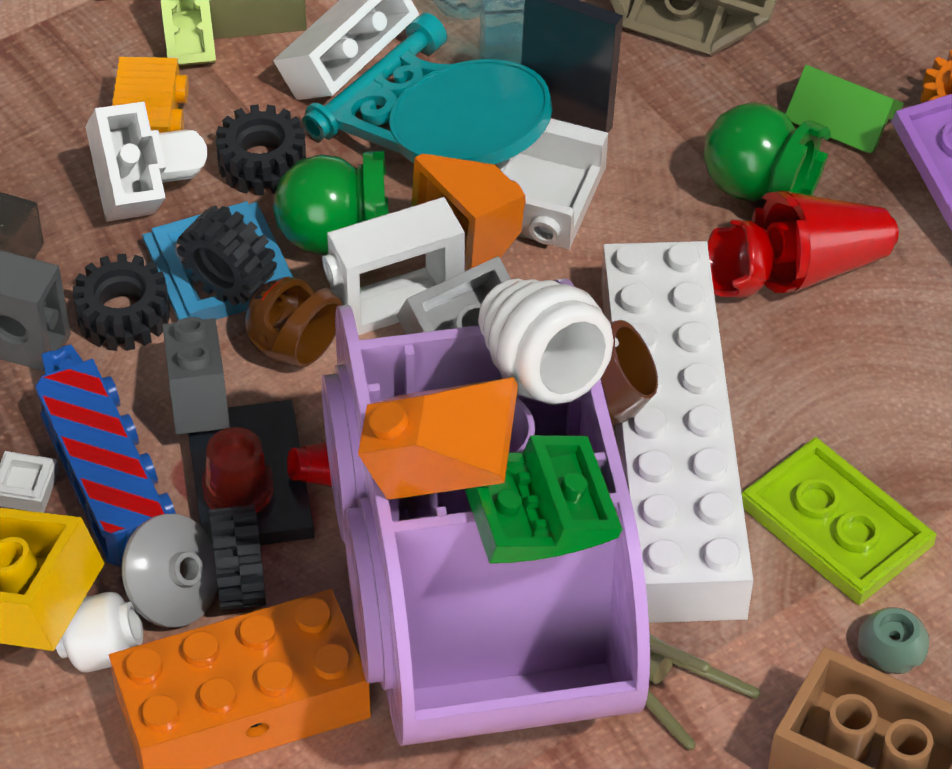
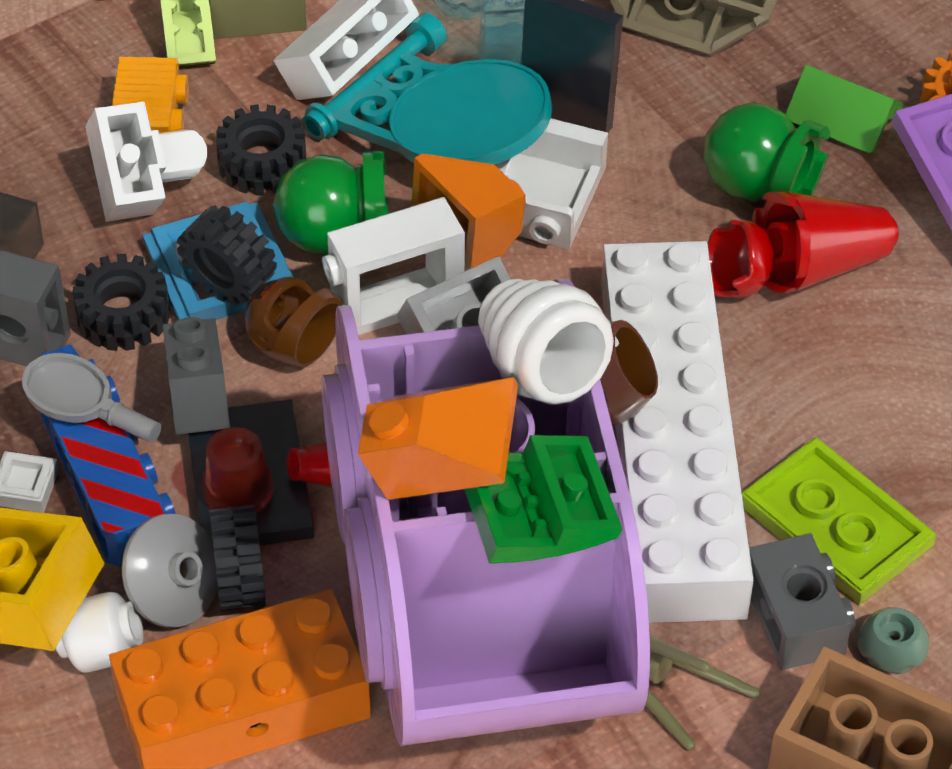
none -> light grey piece [22,353,161,443]
none -> dark grey brick [749,533,856,670]

